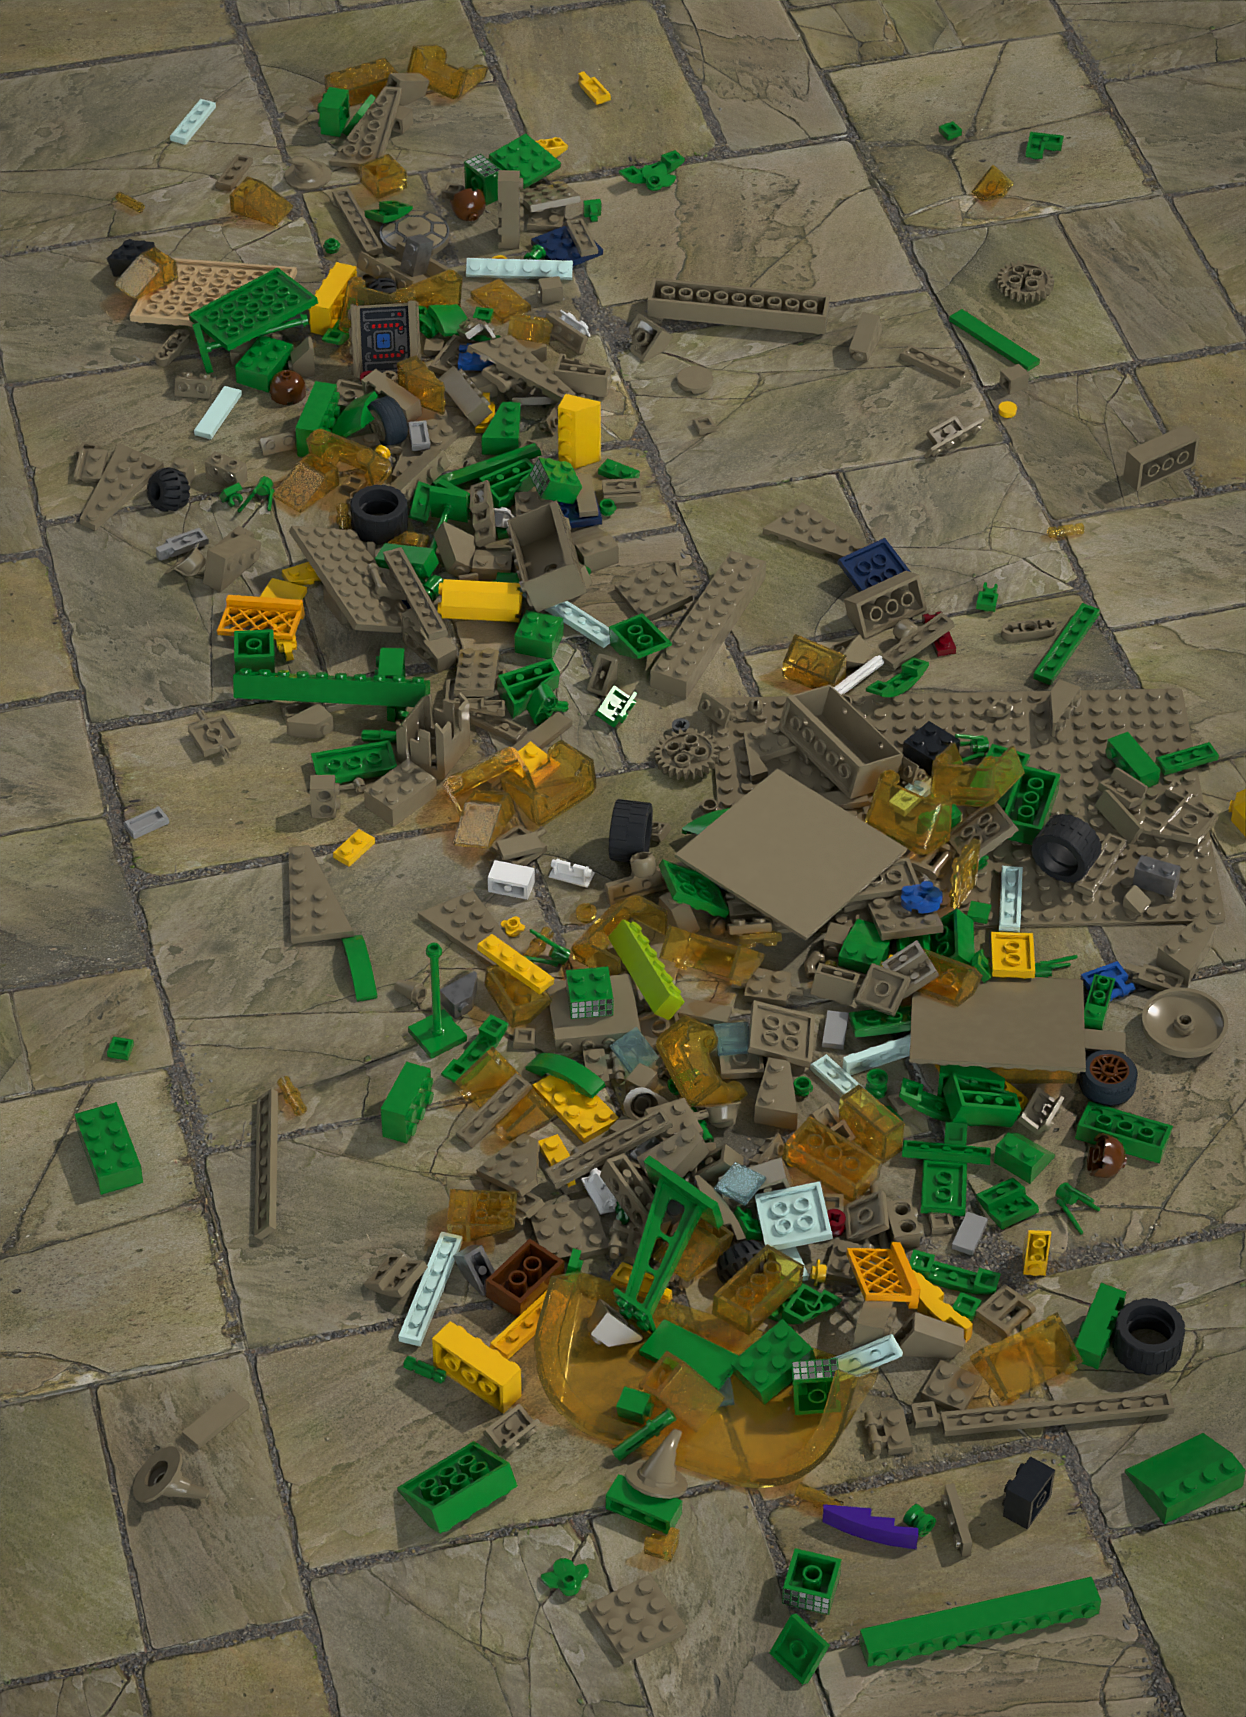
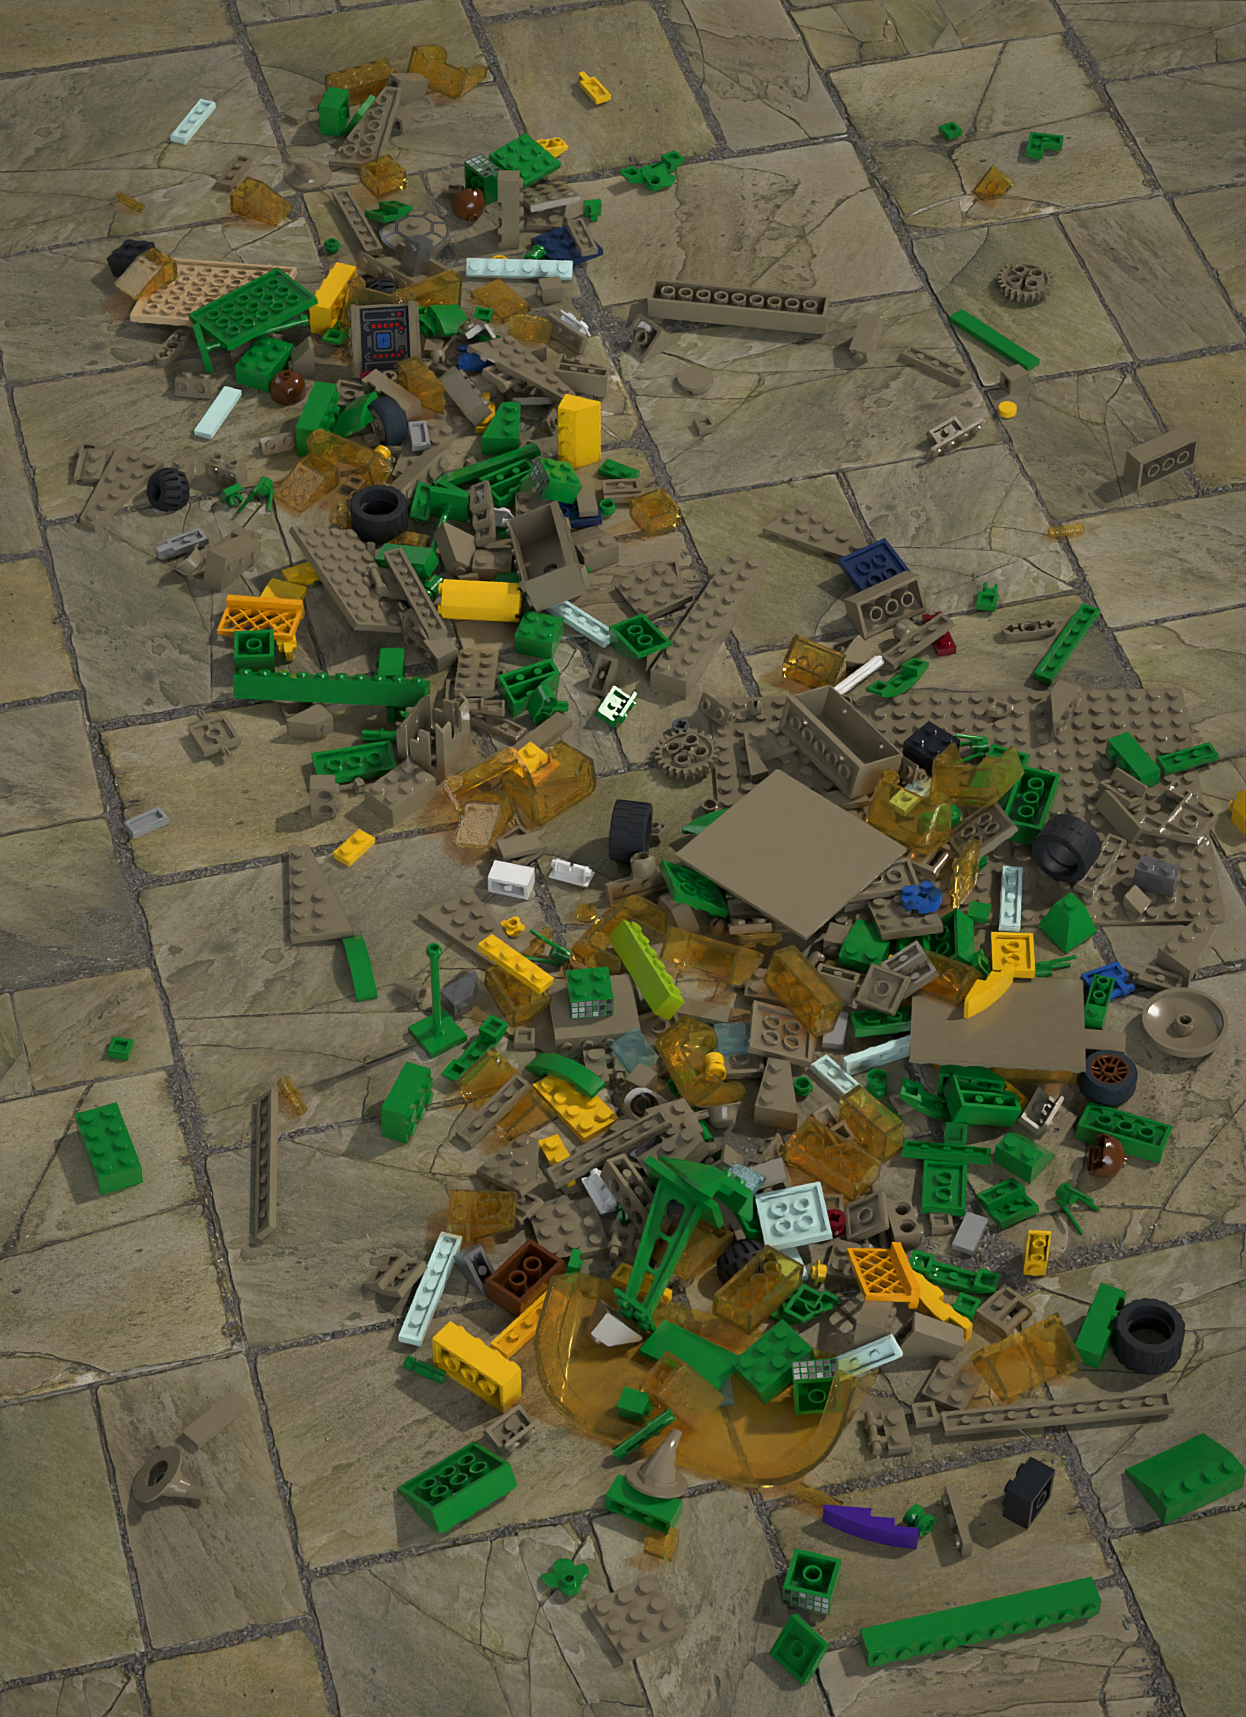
none -> dark tan hinge [430,350,445,365]
none -> clear yellow brick [629,487,681,538]
none -> green wedge [658,1155,753,1221]
none -> yellow wheel [702,1052,727,1083]
none -> clear yellow brick [763,945,845,1038]
none -> yellow slope [964,963,1014,1019]
none -> green slope [1037,892,1097,955]

